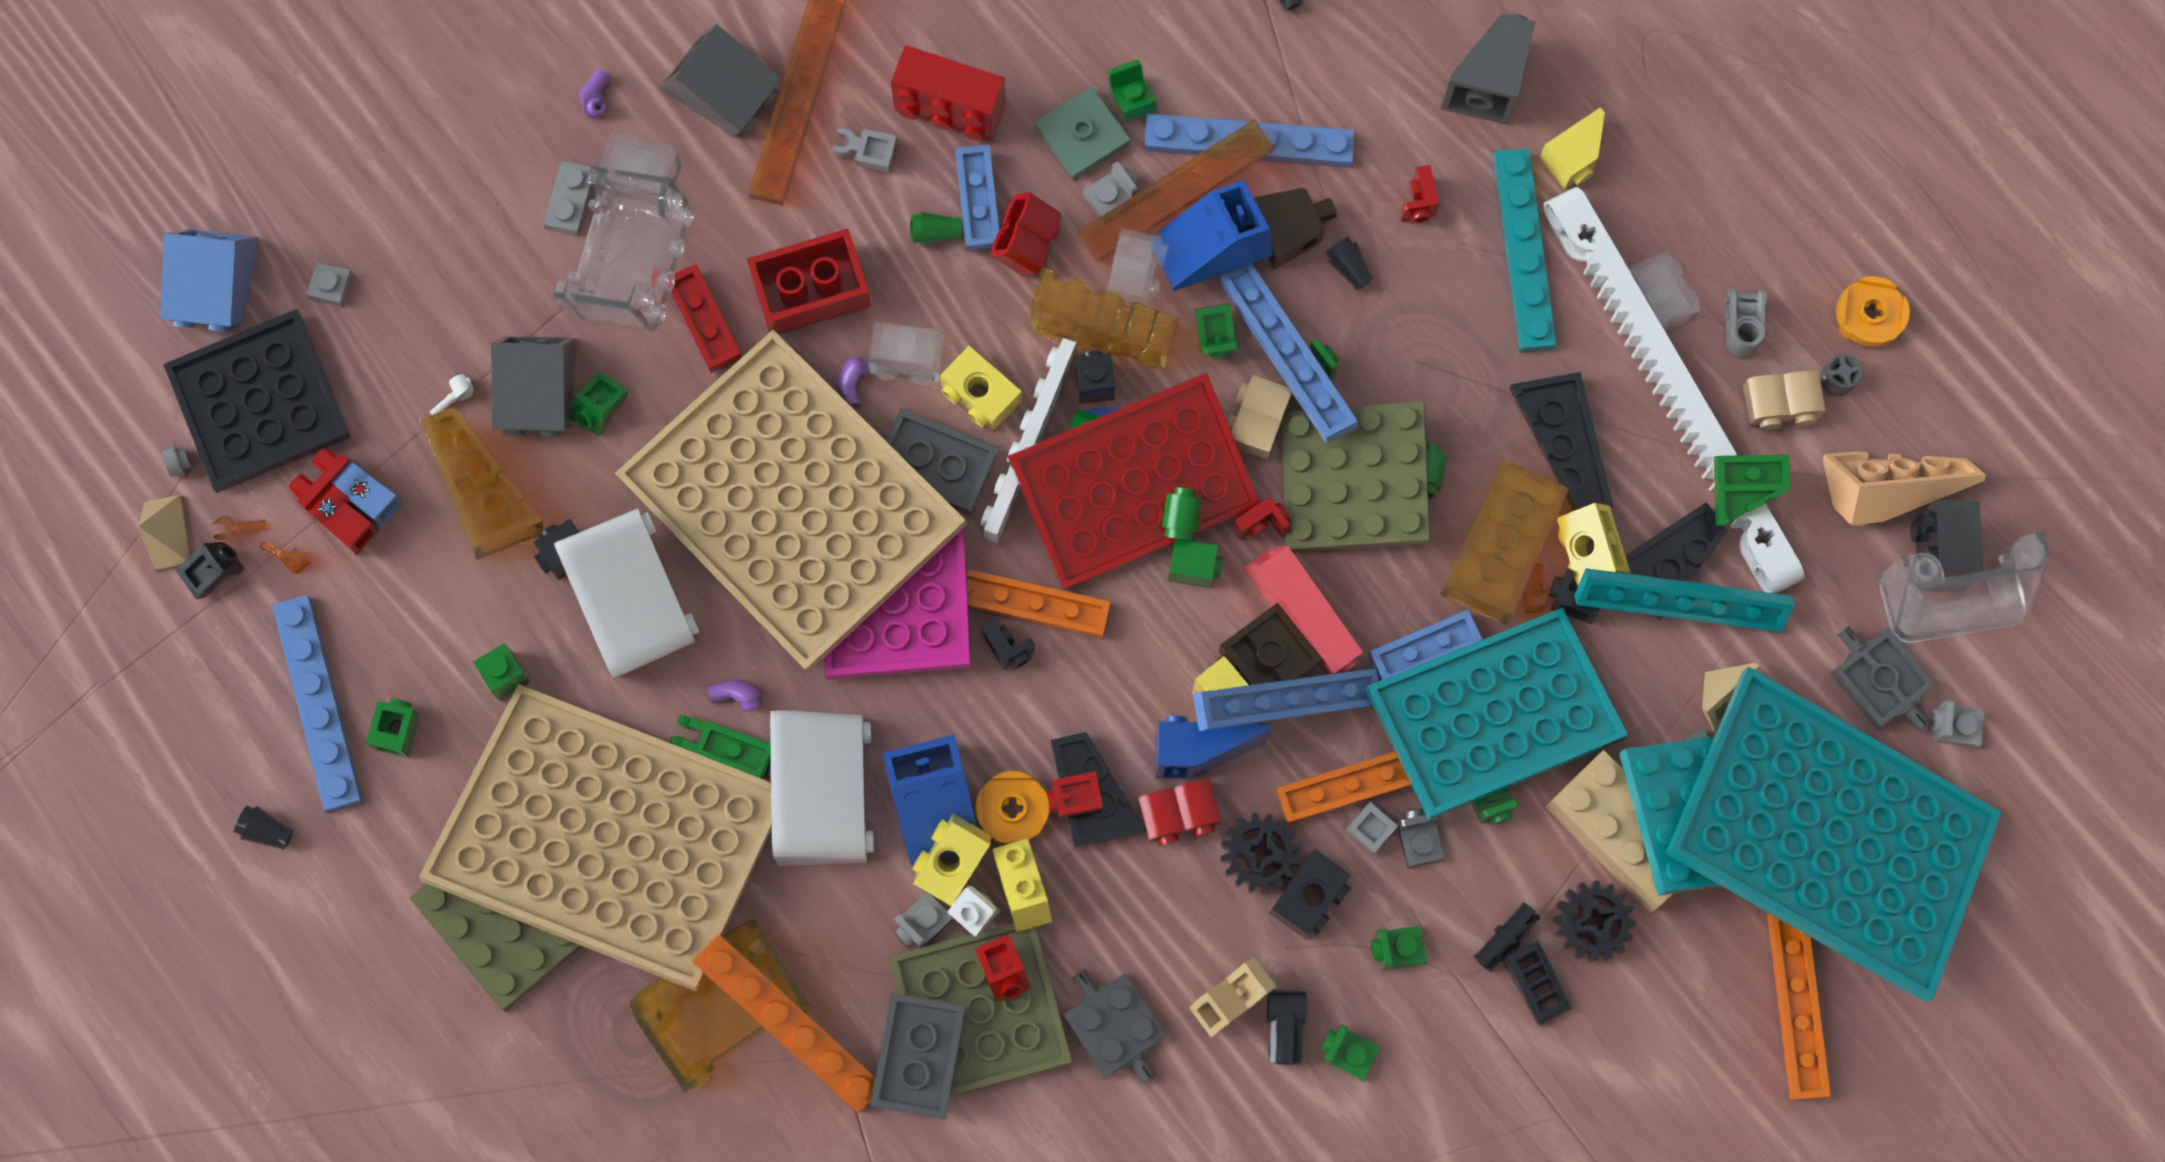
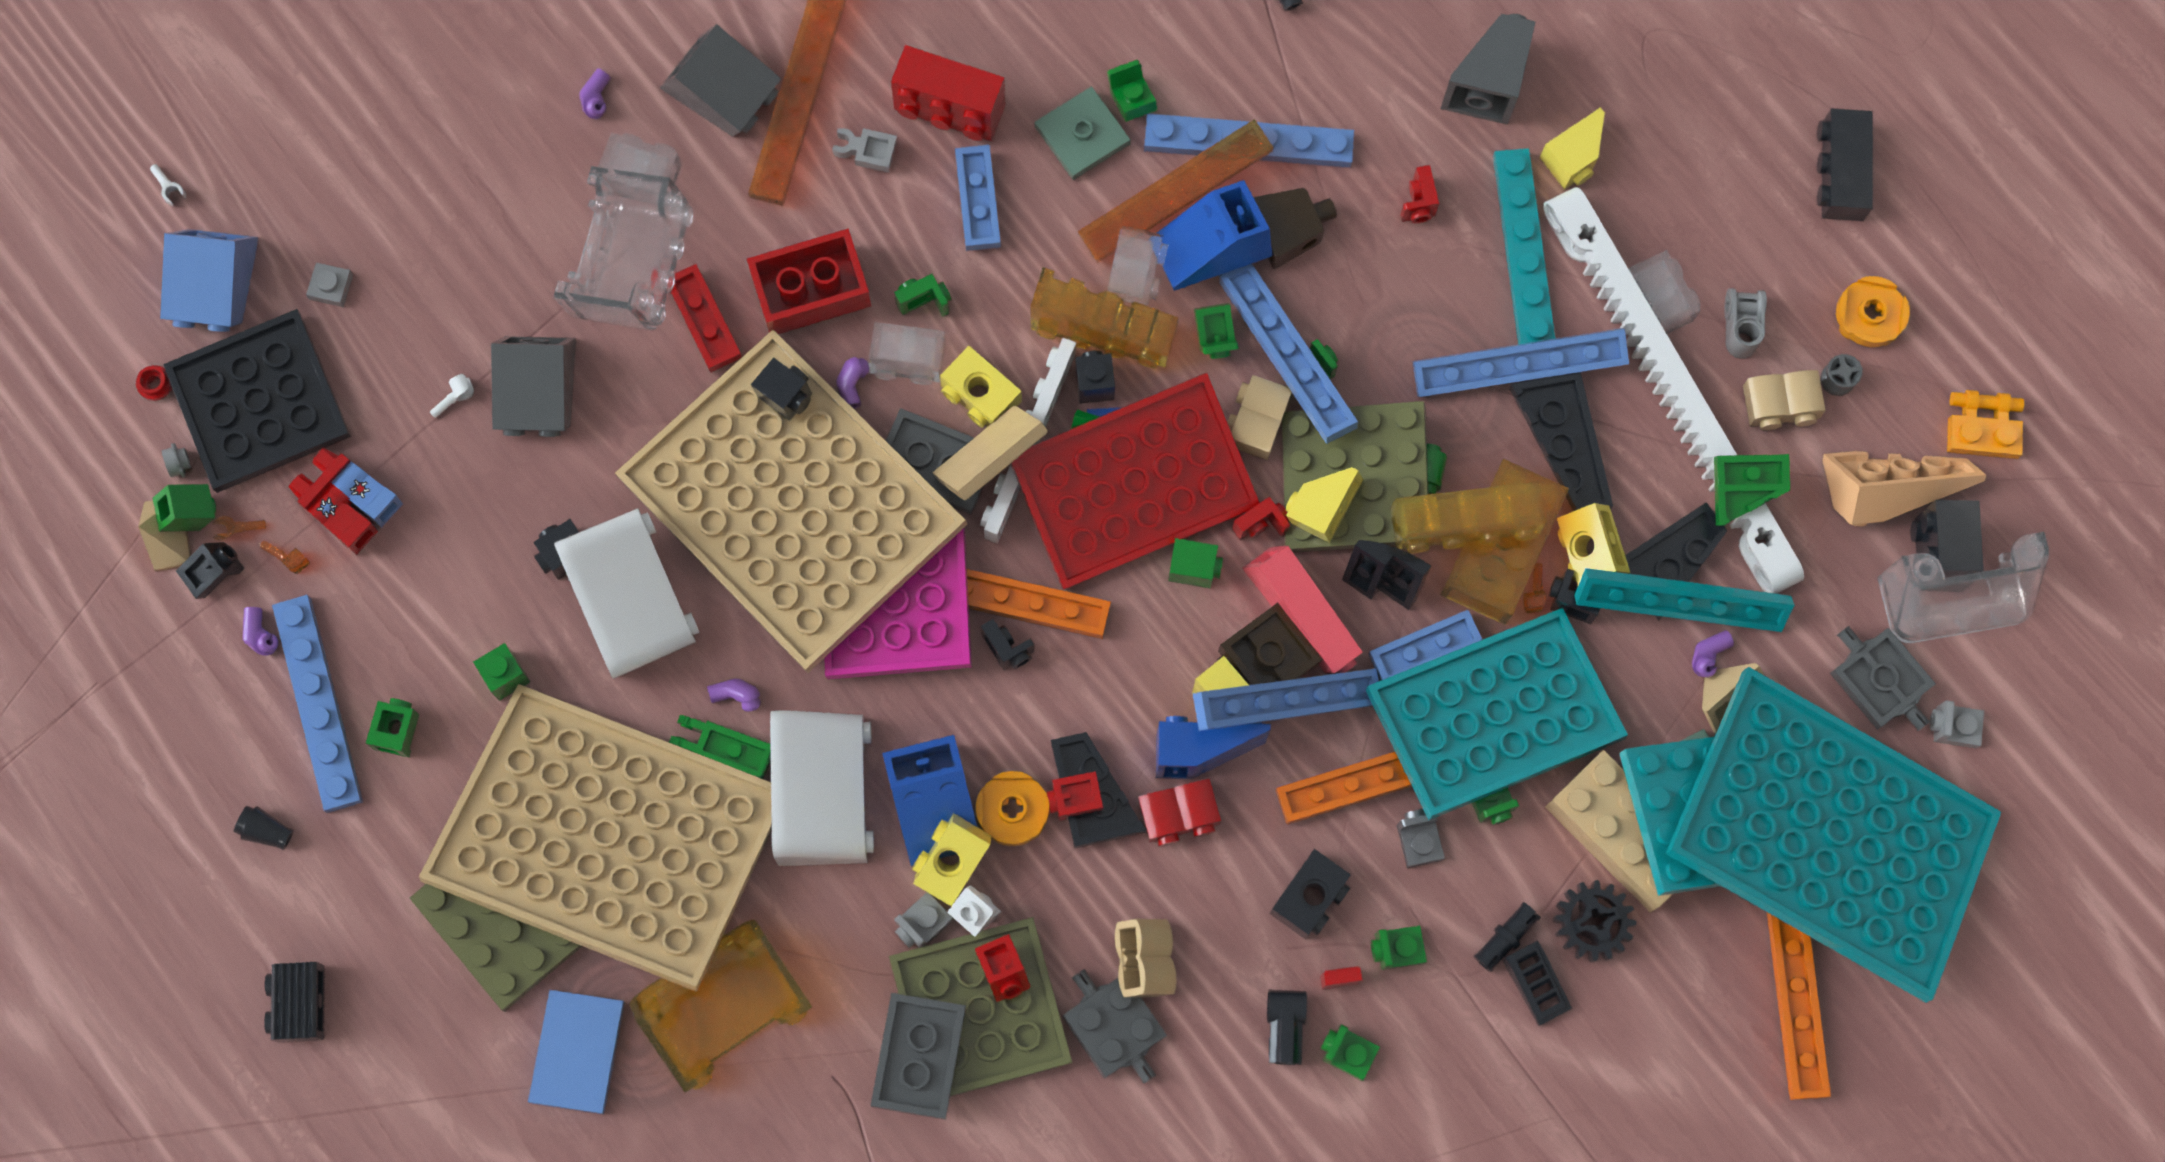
clear yellow wedge [420,407,544,560] -> none
light grey plate [543,161,597,237] -> none
green bracket [571,372,628,436] -> none
orange plate [692,933,876,1114] -> none
green cone [910,211,962,246] -> none
red brick [991,192,1061,276] -> none
light yellow brick [992,838,1052,932] -> none
light grey bracket [1083,162,1139,222] -> none
green brick [1162,487,1203,541] -> none
tan brick [1189,956,1277,1038] -> none
black gear [1220,813,1301,894] -> none
black cone [1326,236,1374,291] -> none
light grey plate [1345,802,1398,855] -> none
none -> red plate [136,365,172,401]
none -> white hand [150,164,186,206]
none -> green brick [152,484,216,532]
none -> medium lavender arm [242,607,278,656]
none -> black brick [264,962,325,1043]
none -> medium blue tile [528,990,625,1114]
none -> black brick [751,357,812,421]
none -> green bracket [894,273,952,317]
none -> tan tile [932,405,1048,501]
none -> tan brick [1115,919,1176,997]
none -> light yellow slope [1286,467,1363,543]
none -> red tile [1320,966,1363,990]
none -> black slope [1342,540,1431,610]
none -> clear yellow brick [1390,482,1547,553]
none -> medium blue plate [1412,328,1629,397]
none -> medium lavender arm [1692,630,1734,678]
none -> black brick [1817,108,1873,221]
none -> light orange plate [1947,390,2024,459]

